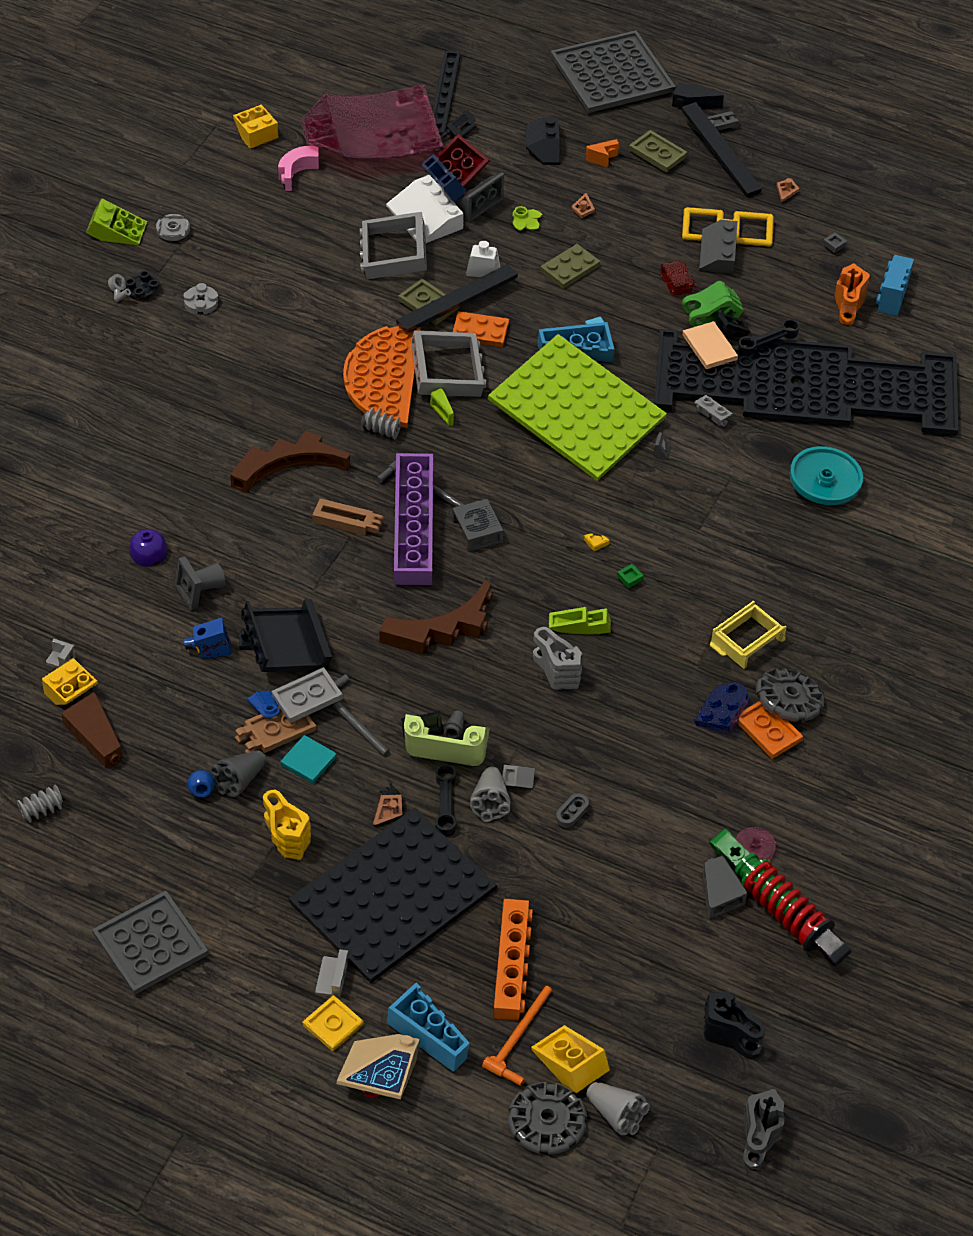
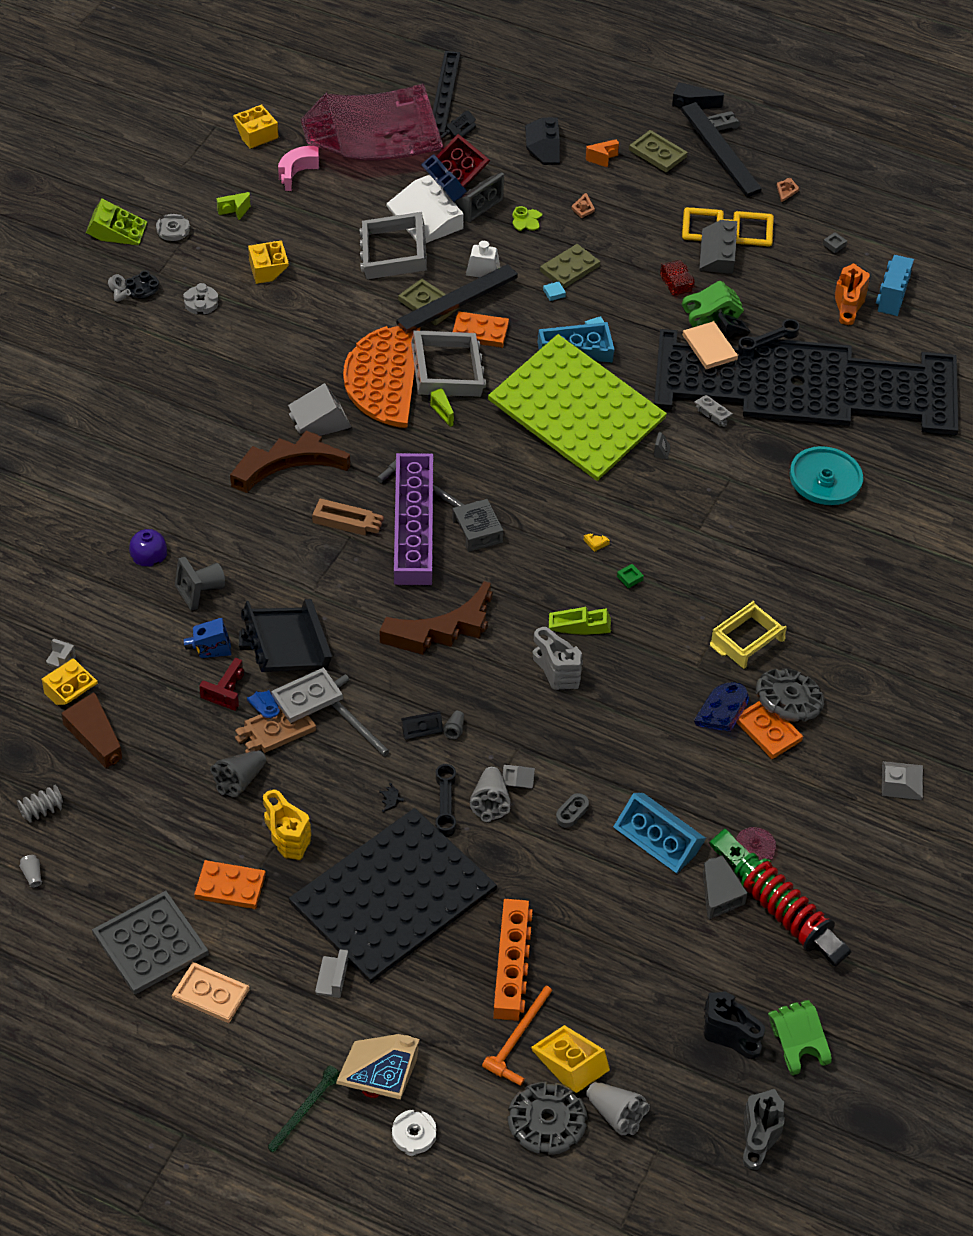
blue piece [187,770,216,798] -> none
teal tile [280,735,337,784] -> none
yellow tile [302,995,364,1052] -> none
light grey piece [361,407,401,440] -> none
nougat piece [373,795,402,825] -> none
dark azure wedge [387,982,470,1072] -> none
yellowish green windscreen [404,714,490,766] -> none
dark grey plate [550,30,676,113] -> none
none -> light grey cone [19,855,42,887]
none -> light nougat tile [172,962,250,1023]
none -> orange plate [194,860,266,909]
none -> dark red bracket [199,658,244,711]
none -> lime slope [216,192,251,220]
none -> yellow slope [248,241,289,284]
none -> clear green piece [268,1065,340,1152]
none -> light grey slope [288,383,352,436]
none -> white plate [392,1110,436,1156]
none -> medium azure tile [543,282,566,301]
none -> dark azure slope [613,793,706,873]
none -> bright green piece [768,1000,832,1075]
none -> light grey slope [882,761,923,800]

